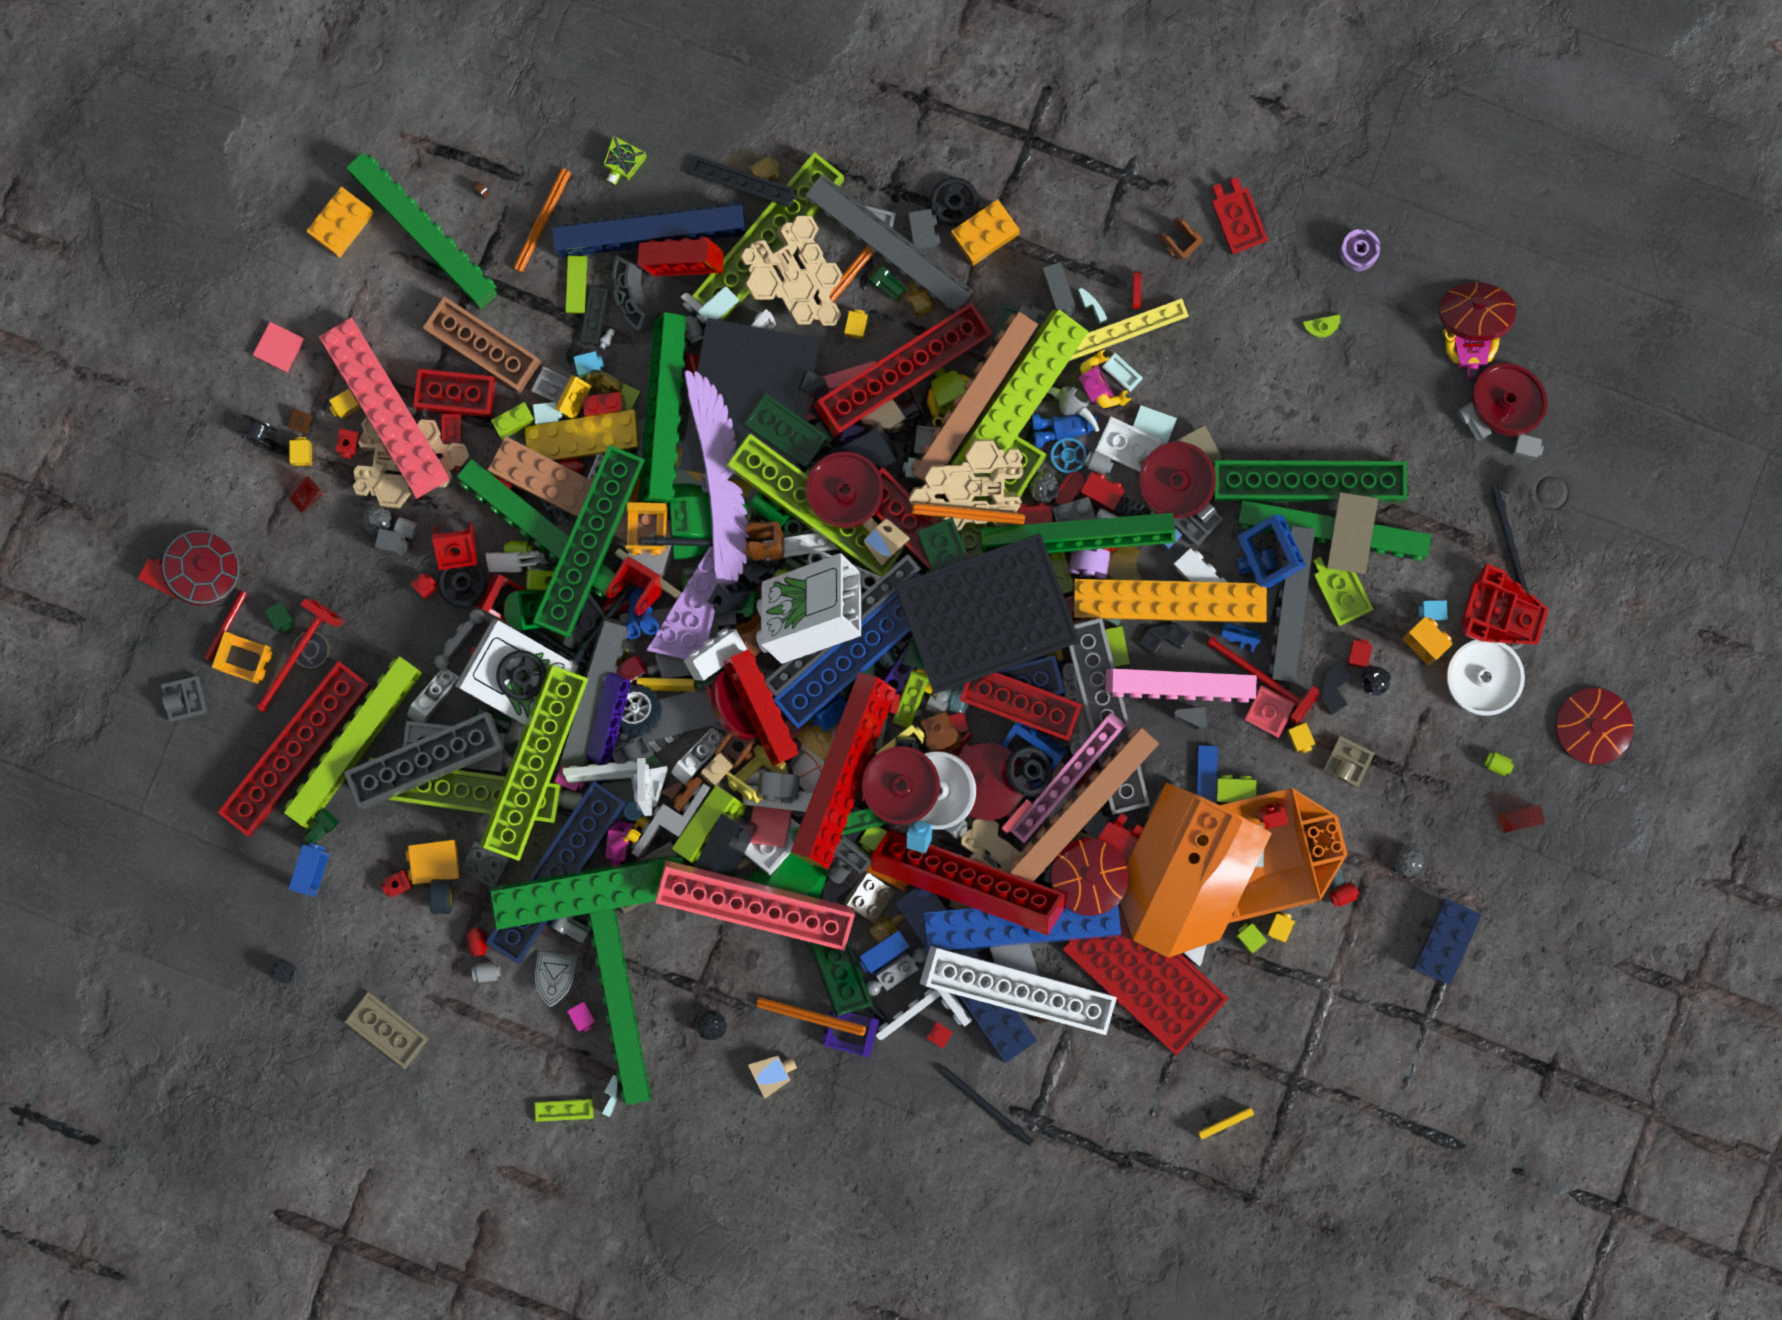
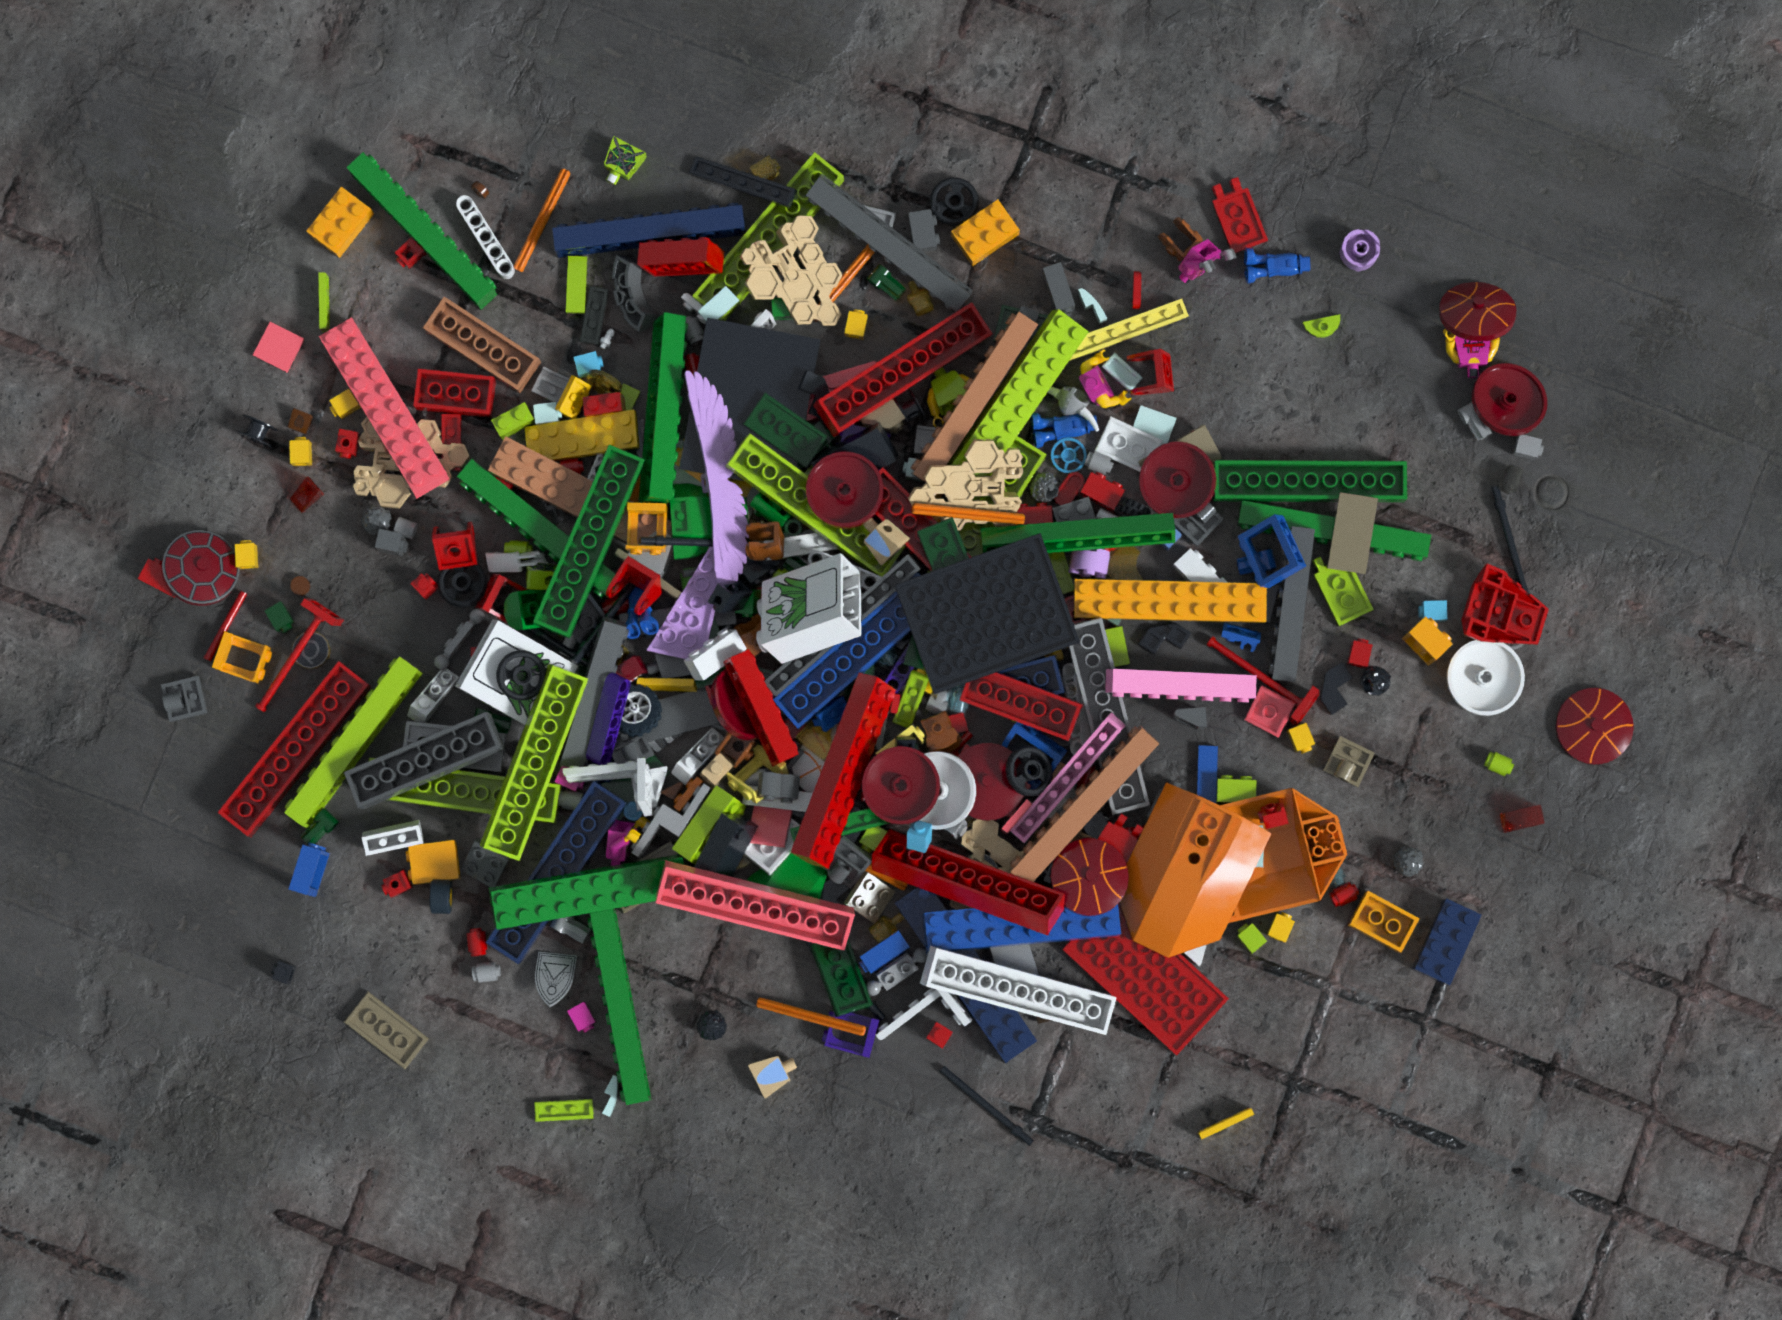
none -> yellow brick [235,540,258,569]
none -> reddish brown tile [290,576,310,596]
none -> lime tile [318,272,330,332]
none -> white brick [362,820,424,856]
none -> red brick [395,237,426,269]
none -> white beam [456,195,515,279]
none -> green brick [772,298,793,320]
none -> red hose [1127,349,1174,395]
none -> dark pink torso [1178,239,1236,283]
none -> blue piece [1244,248,1311,283]
none -> light orange brick [1347,891,1420,953]

